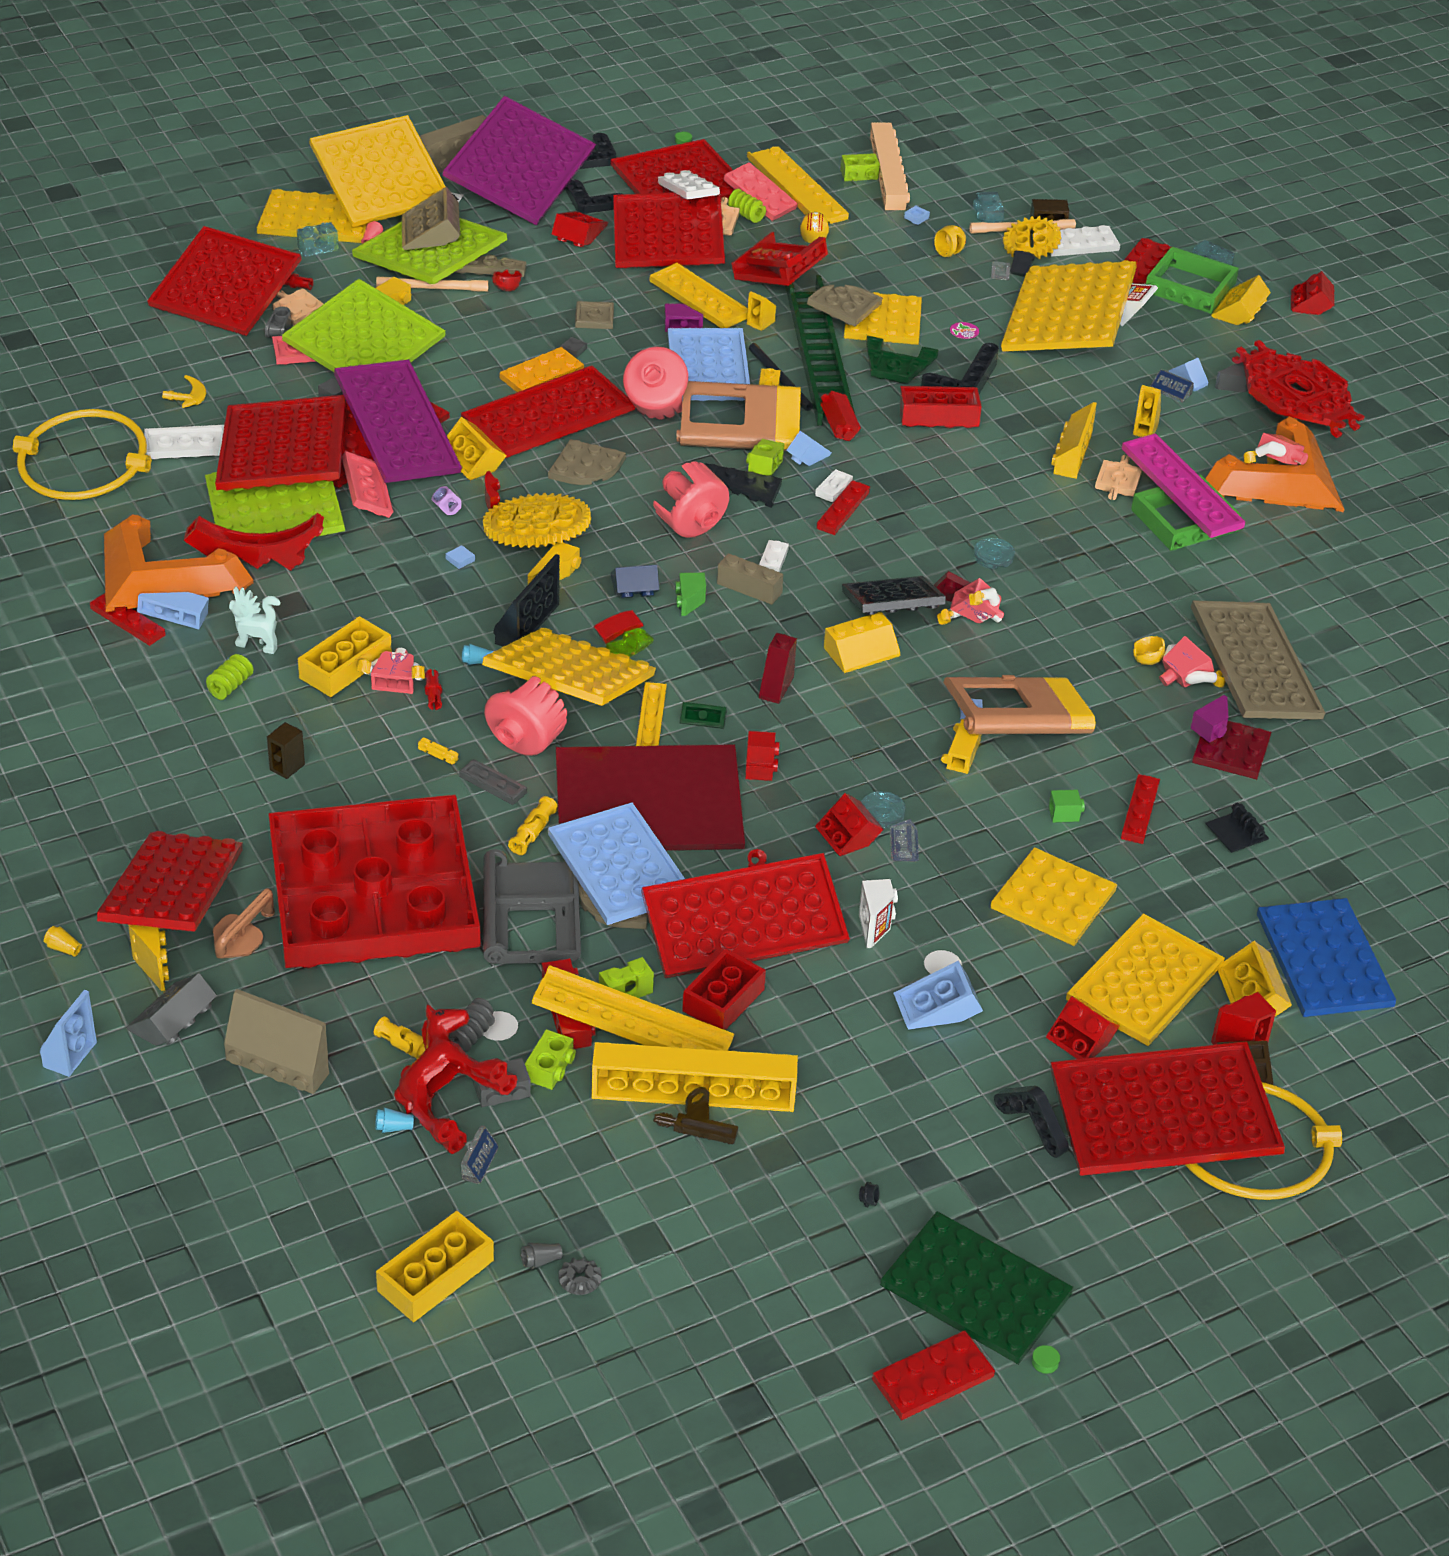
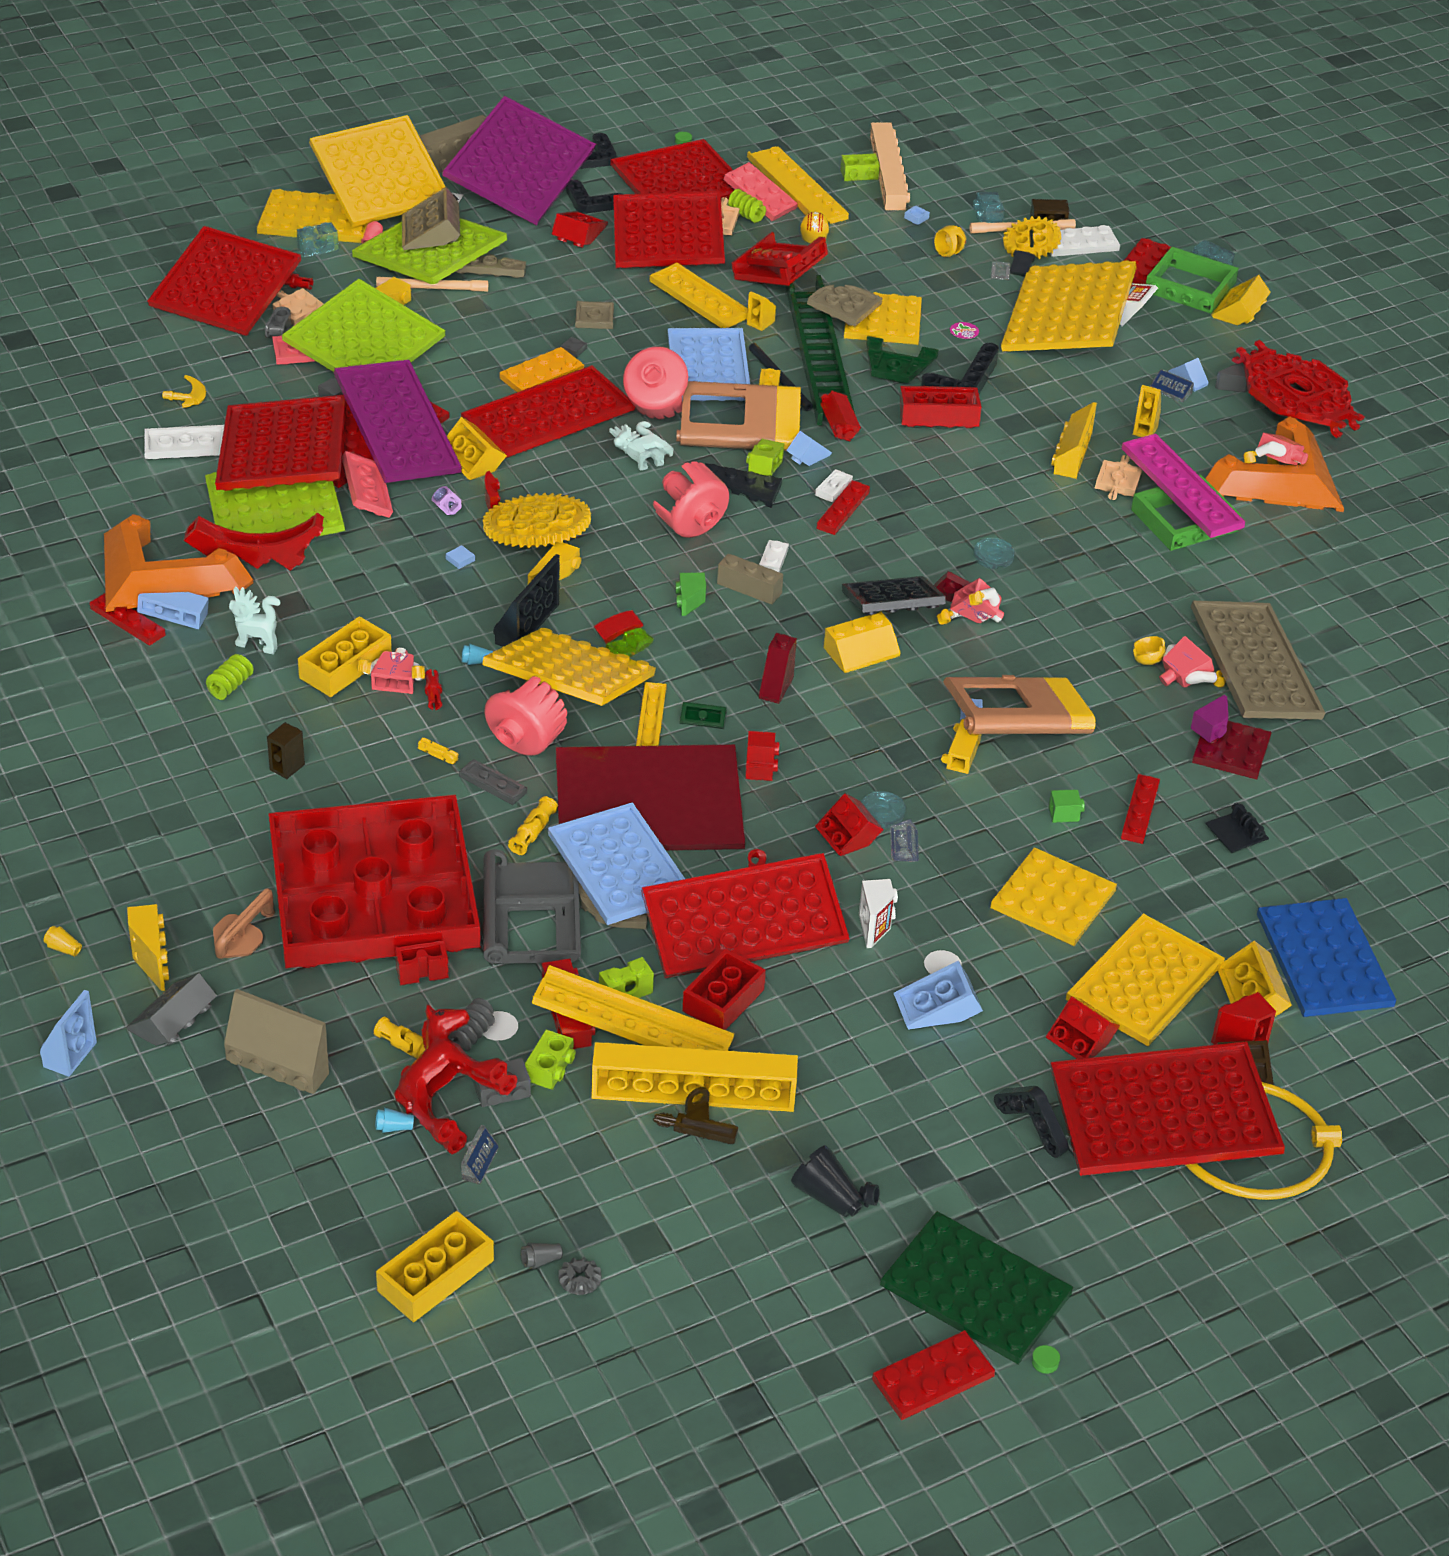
yellow piece [13,409,152,500] -> none
red plate [97,831,243,932] -> none
red hair [492,269,522,291] -> none
dark tan plate [548,439,626,485] -> none
slope [611,565,659,598] -> none
white plate [658,170,719,199] -> none
magenta slope [664,304,703,332] -> none
red slope [1291,271,1335,315] -> none
none -> red brick [395,940,449,985]
none -> light aqua animal [609,421,674,471]
none -> black cone [791,1145,863,1217]

